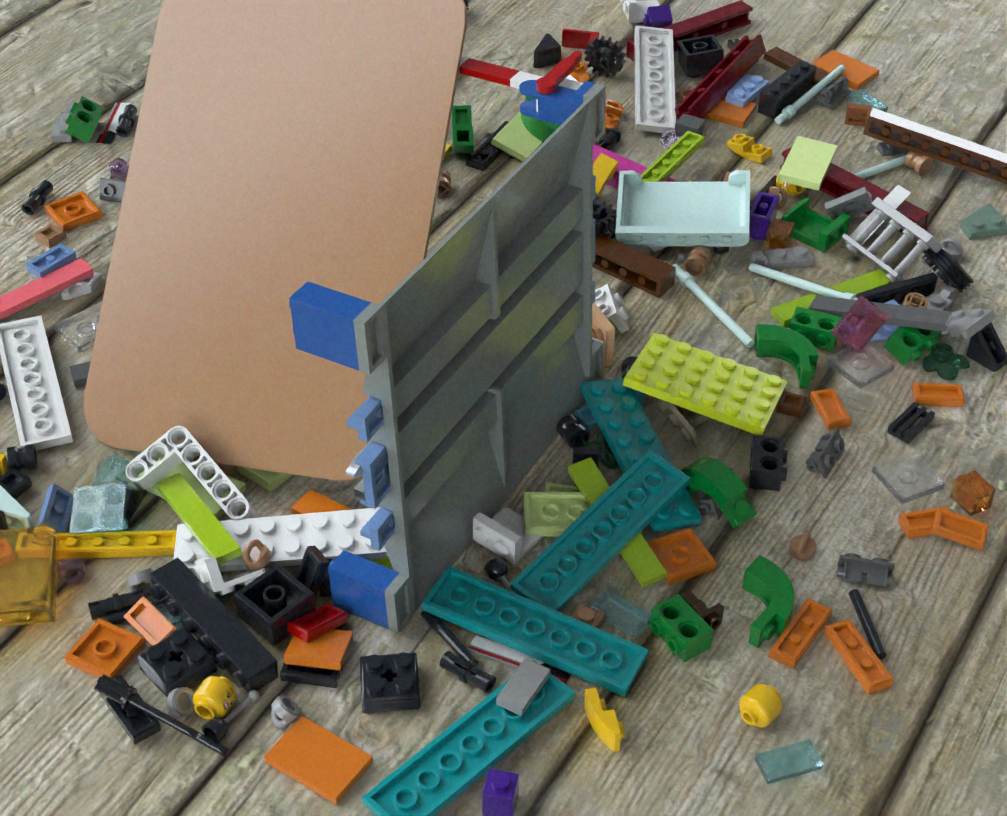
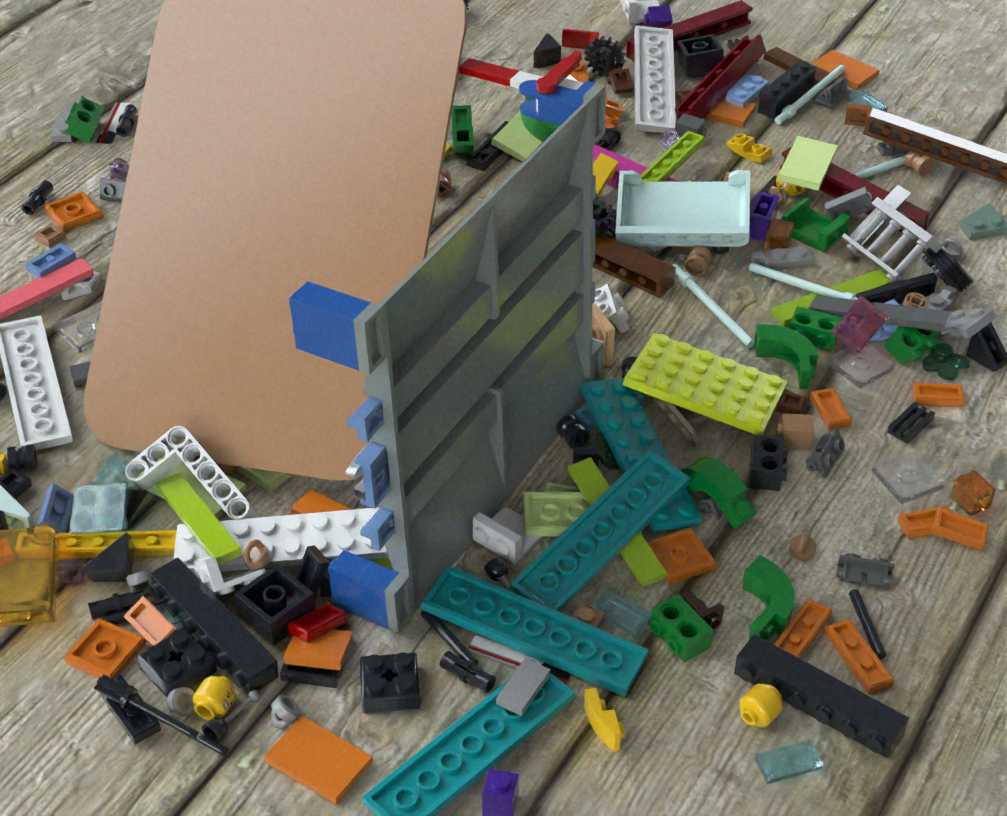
none -> black slope [83,532,135,582]
none -> reddish brown bracket [607,68,634,94]
none -> black brick [734,634,909,758]
none -> medium nougat brick [776,414,814,450]

